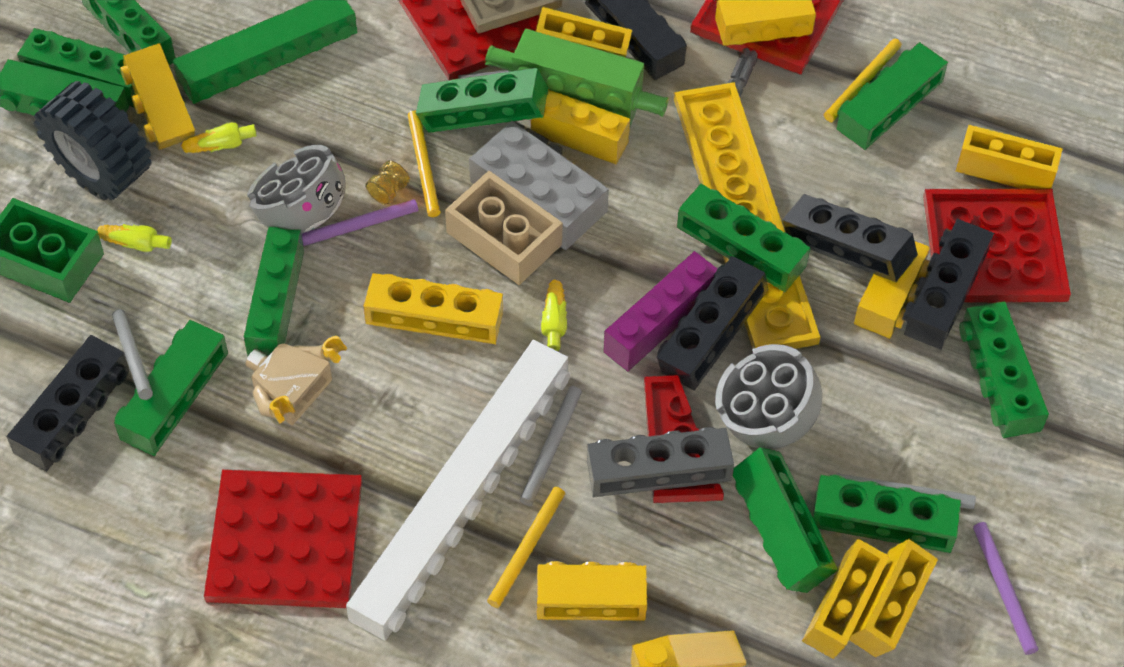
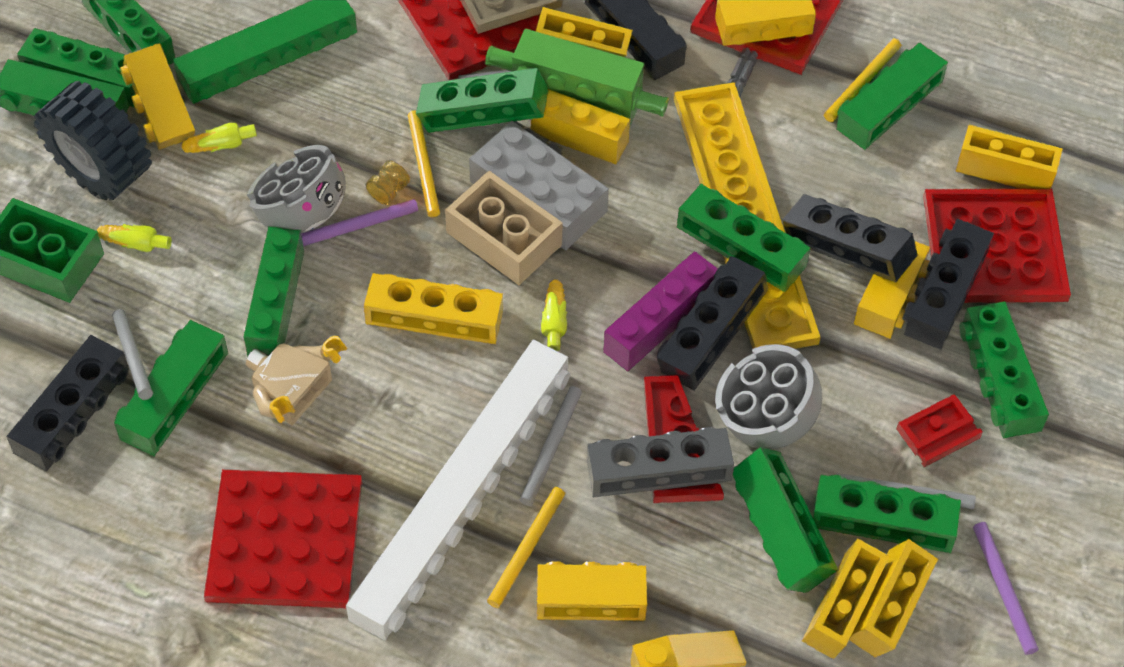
none -> red plate [896,394,983,467]

